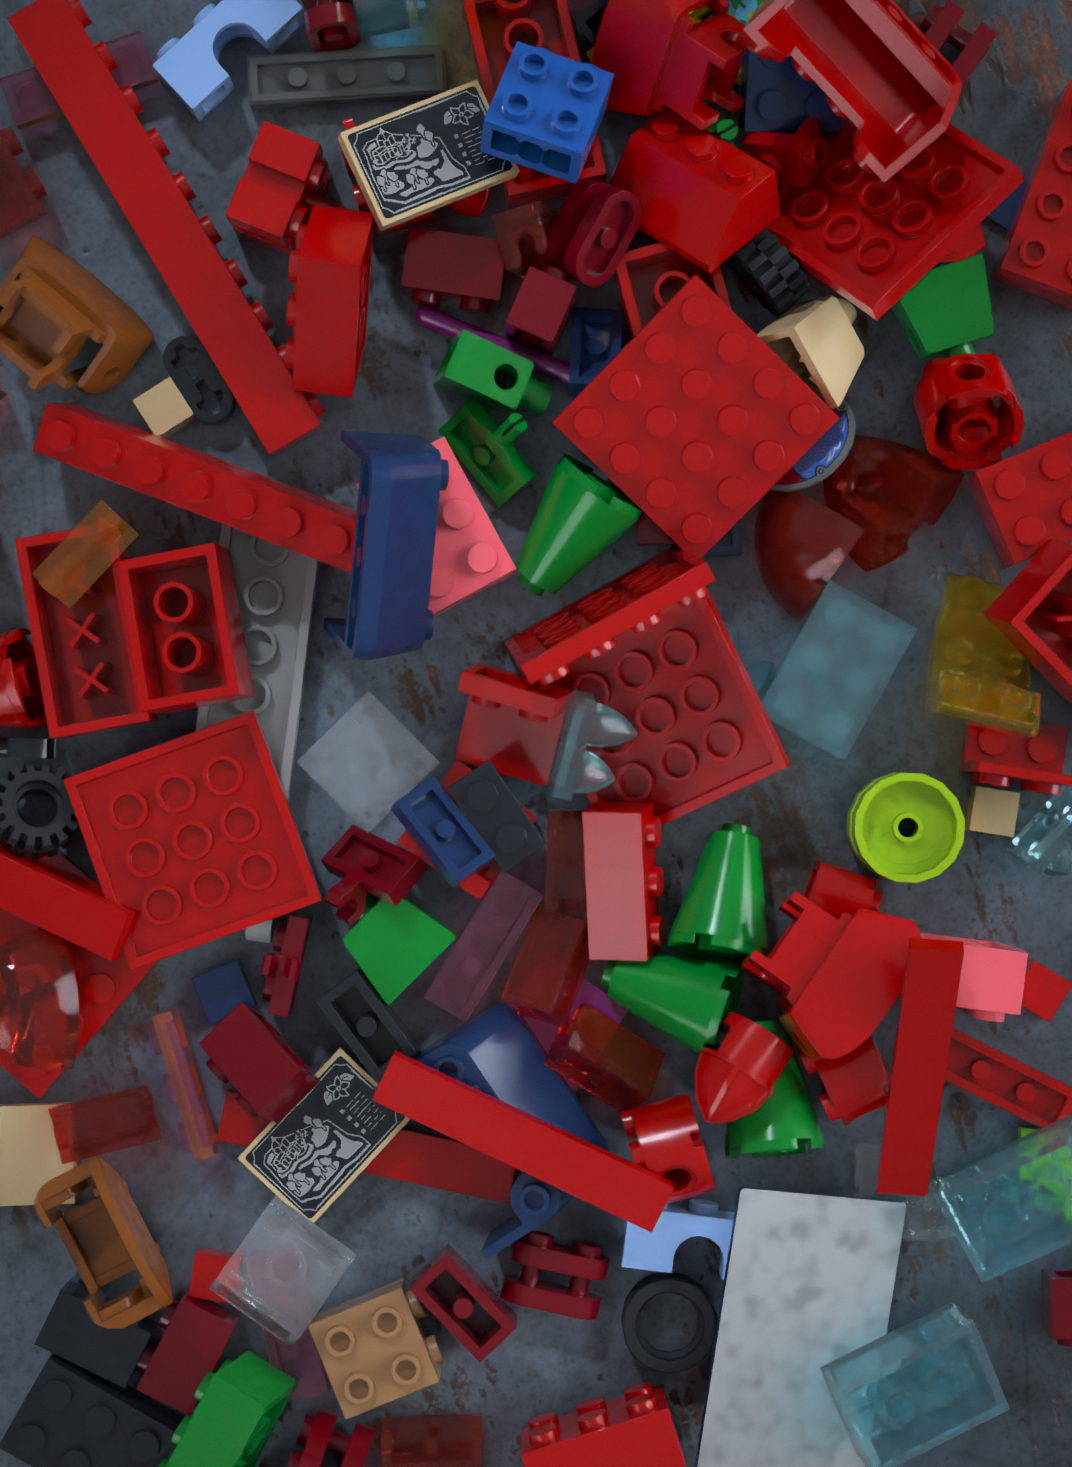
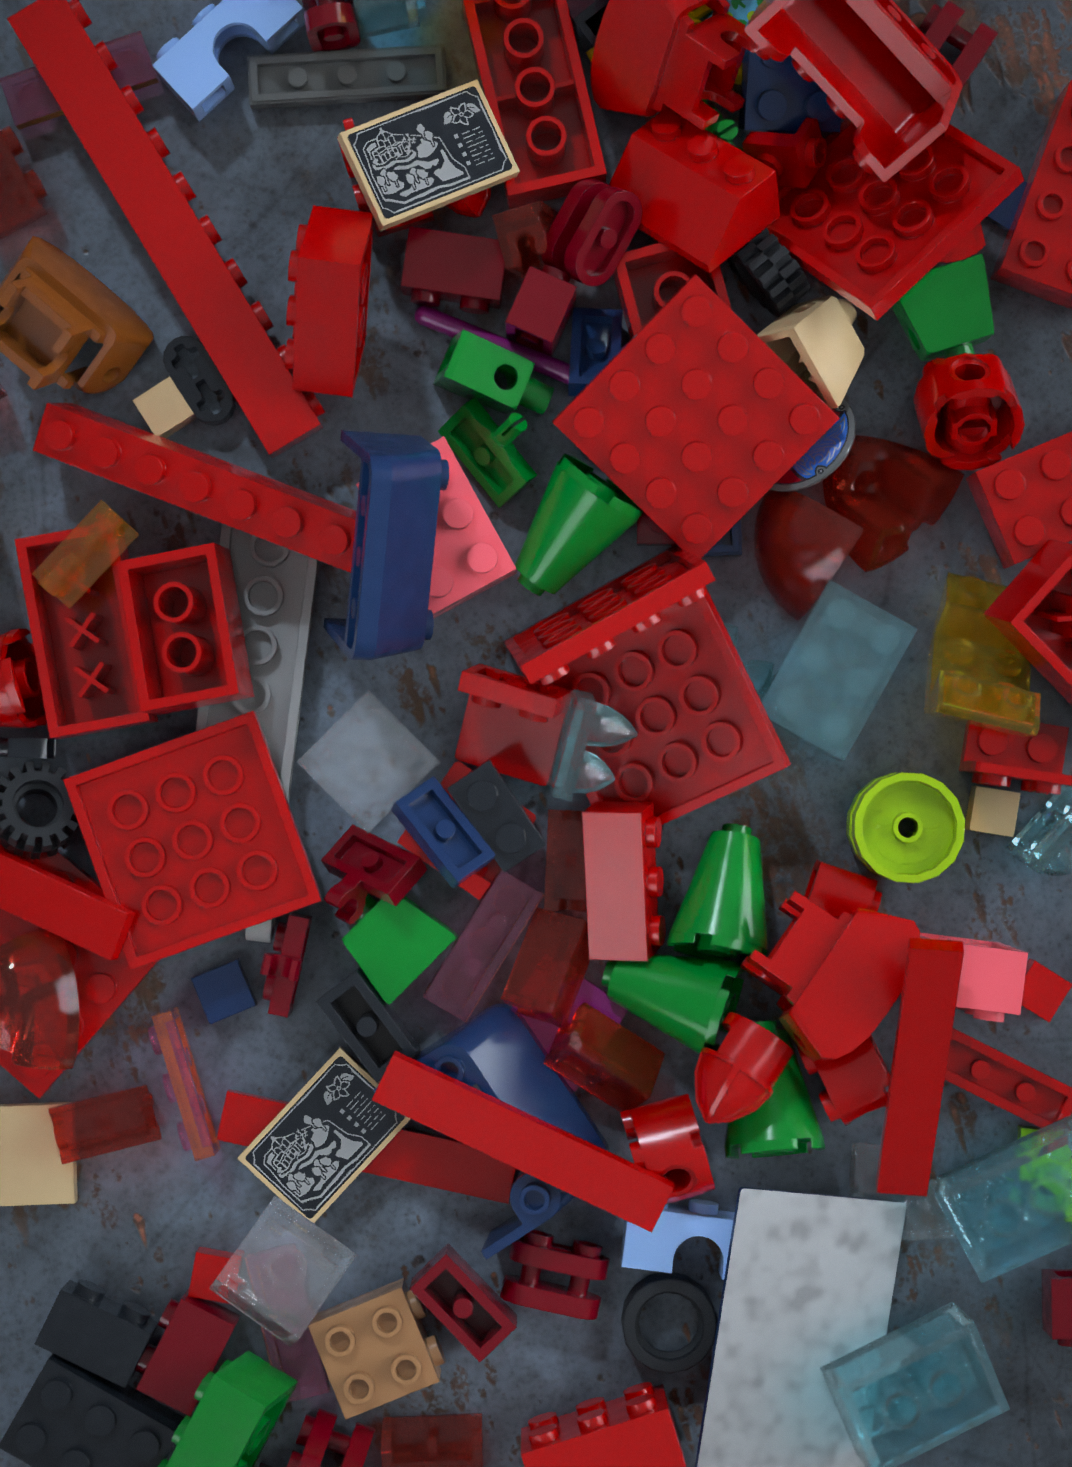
dark orange piece [34,1156,173,1330] -> none
dark red brick [199,1001,320,1123] -> none
red brick [225,120,346,257] -> none
blue brick [480,41,614,184] -> none

